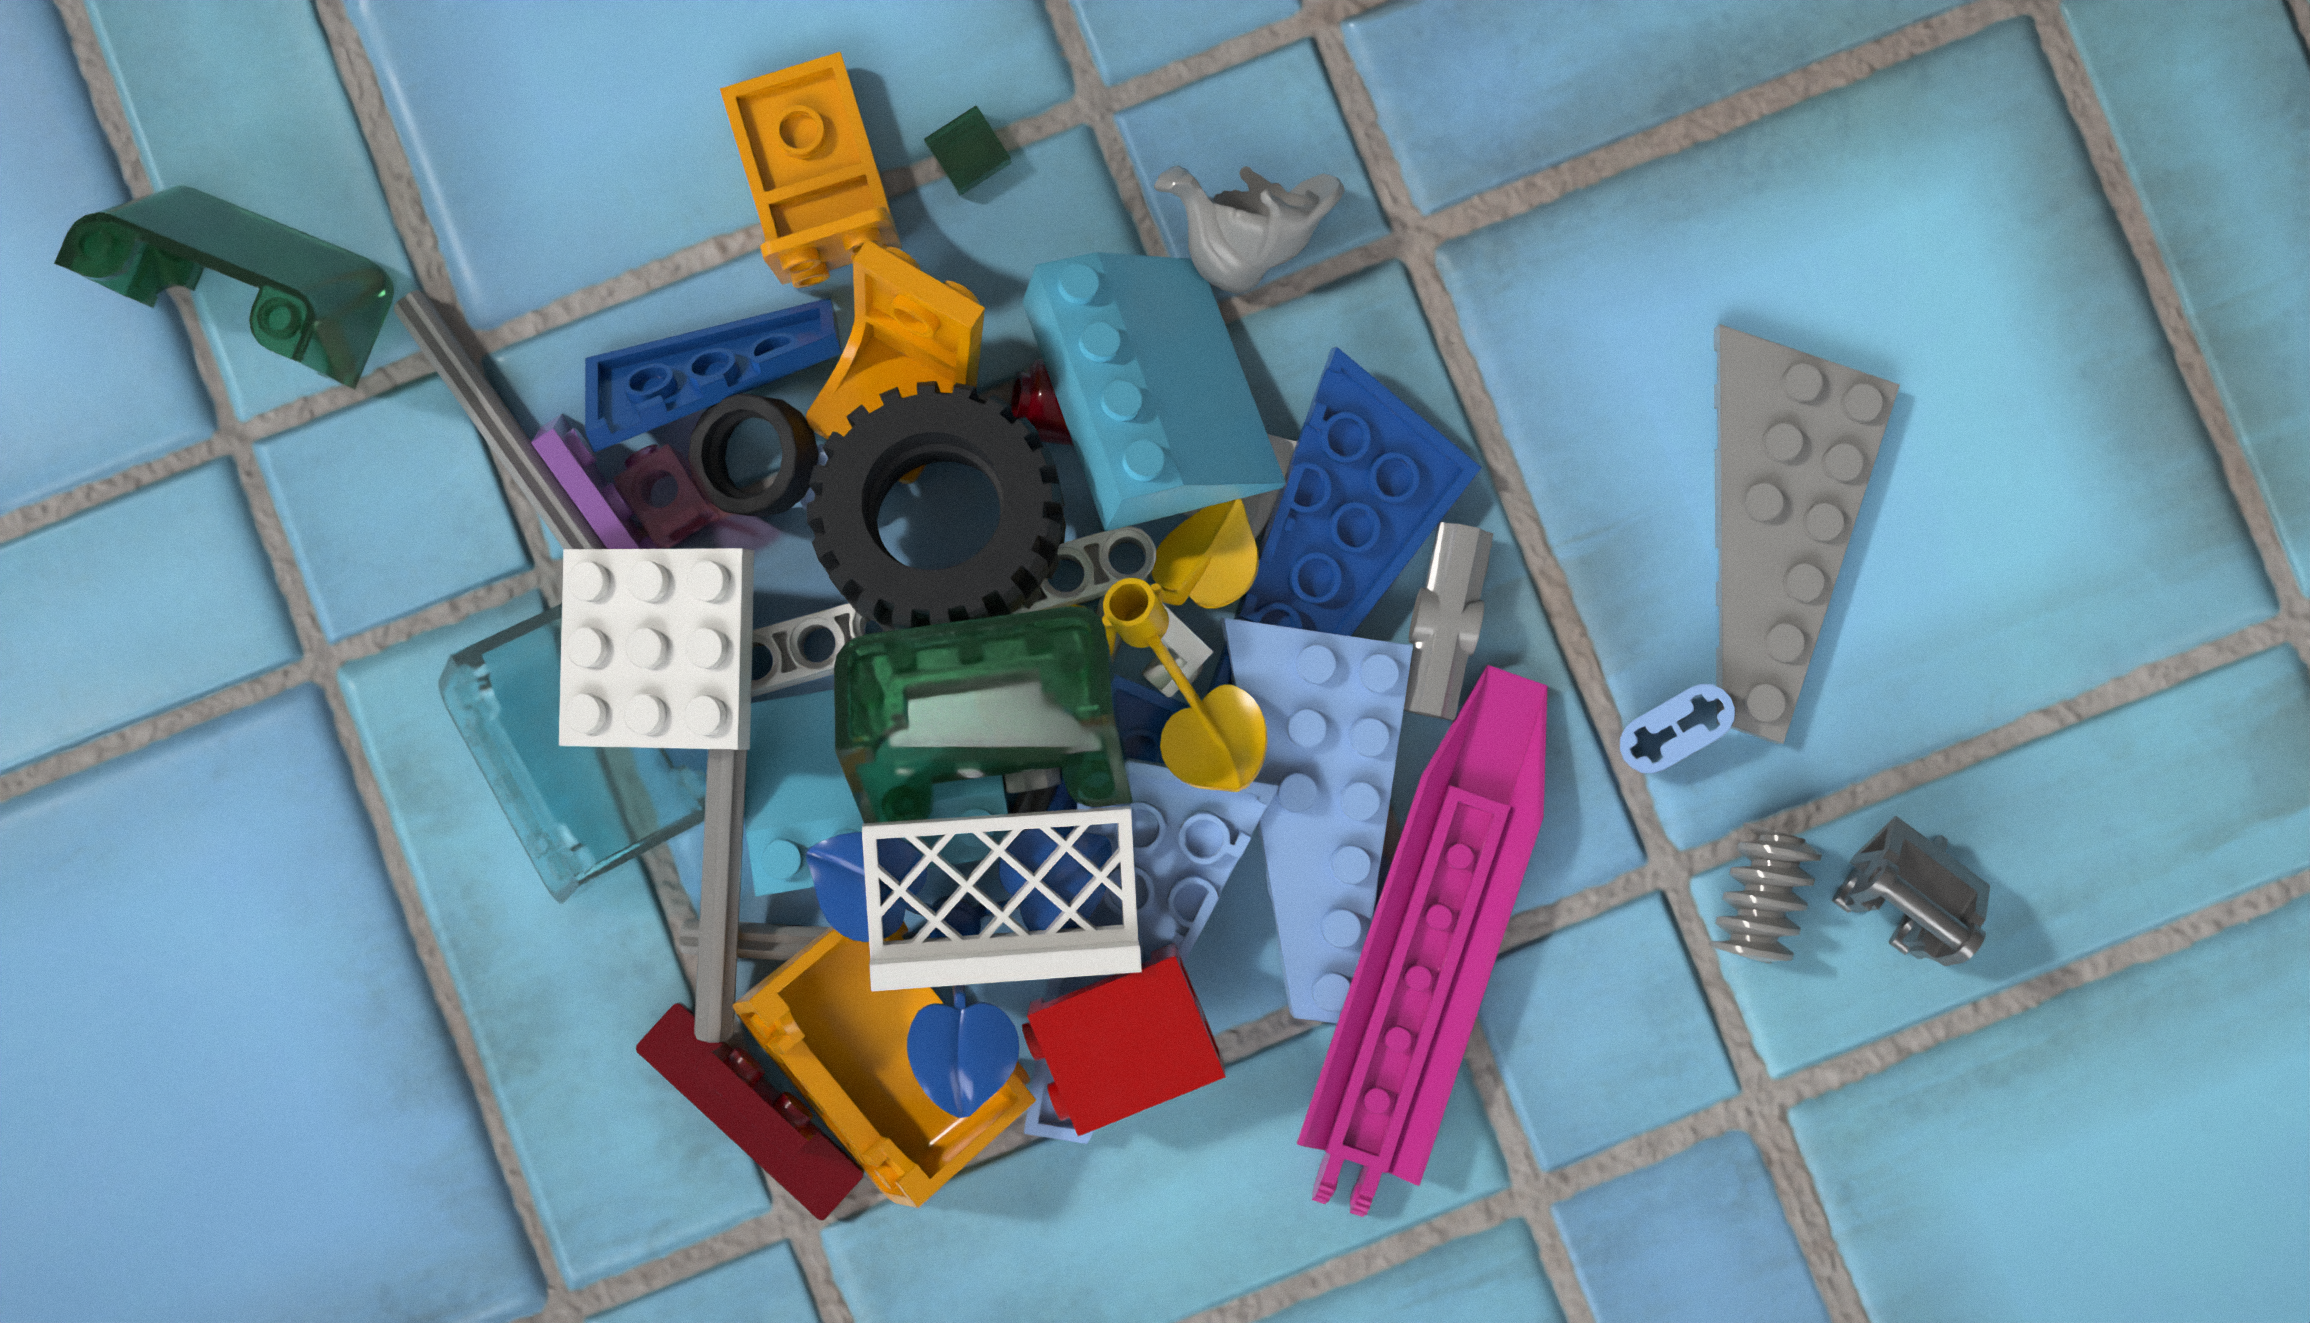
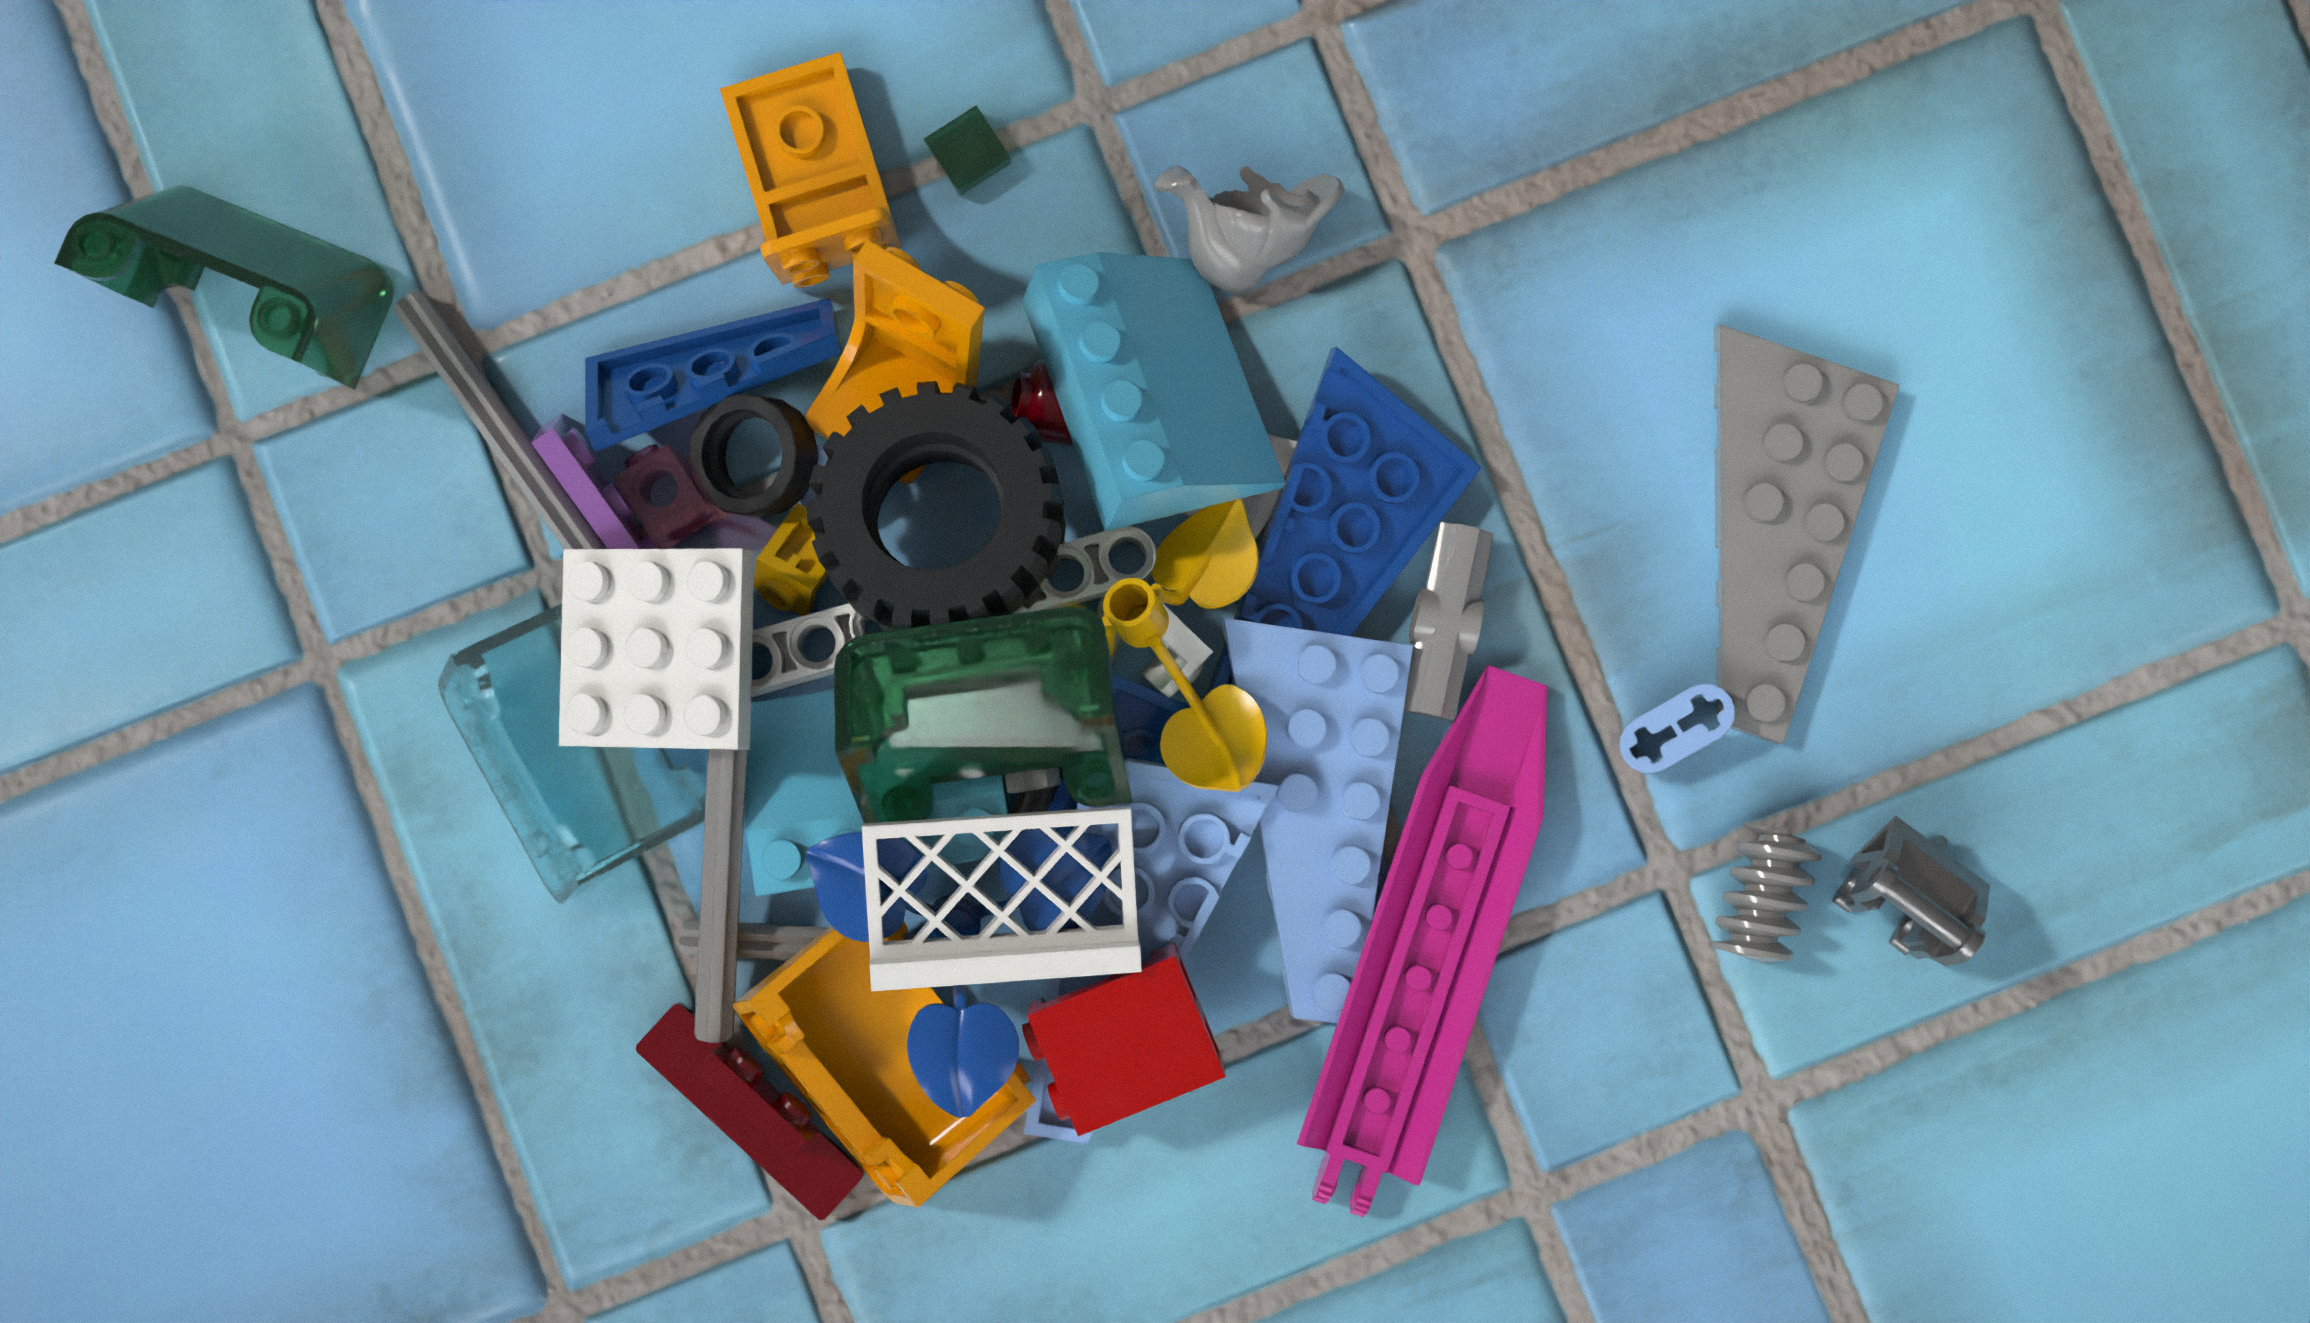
none -> yellow bracket [753,503,829,616]

